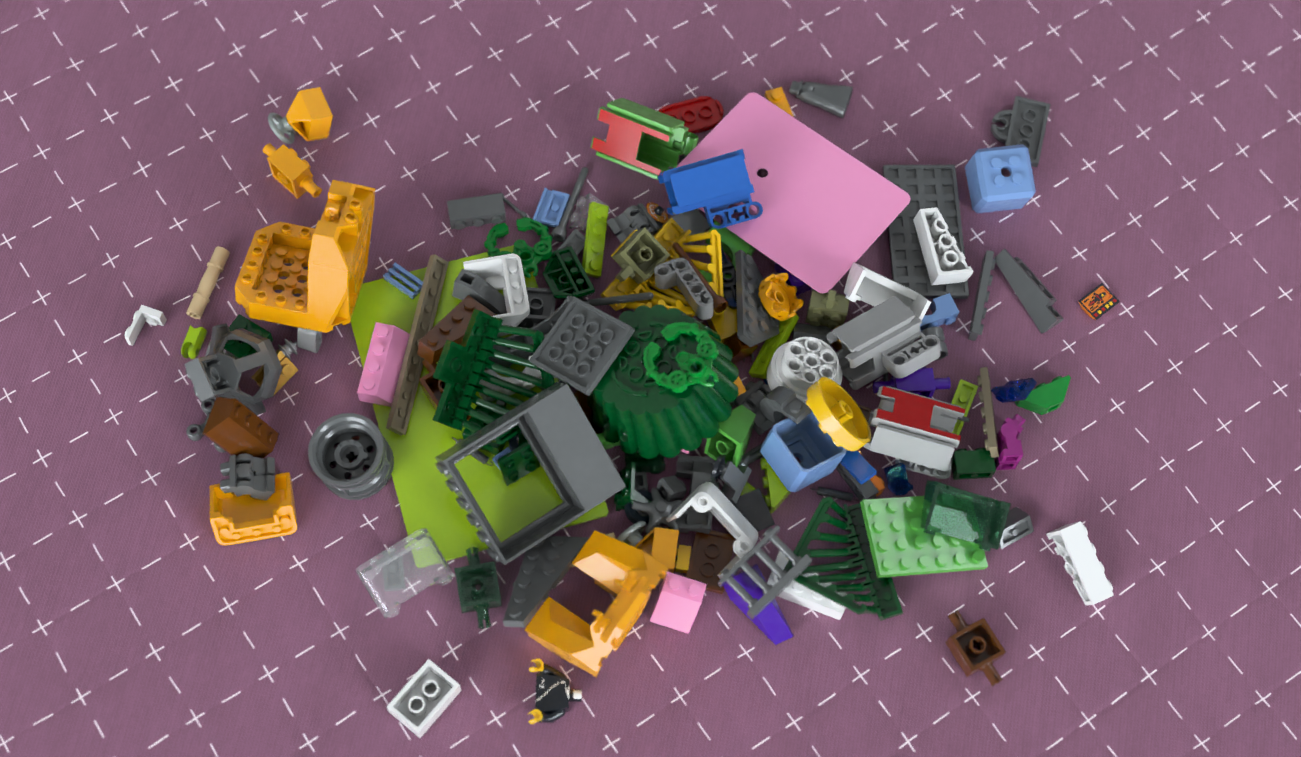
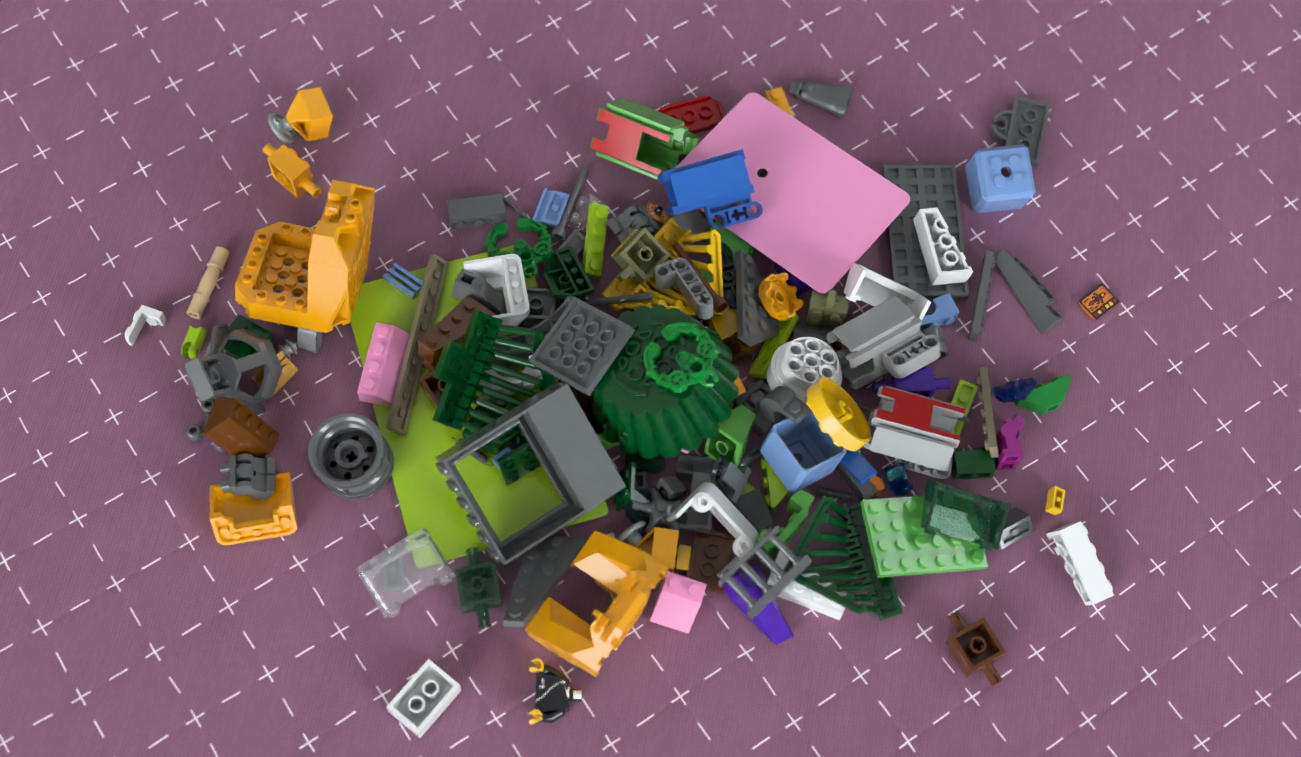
none -> bright green plate [755,489,815,564]
none -> yellow piece [1045,486,1065,515]

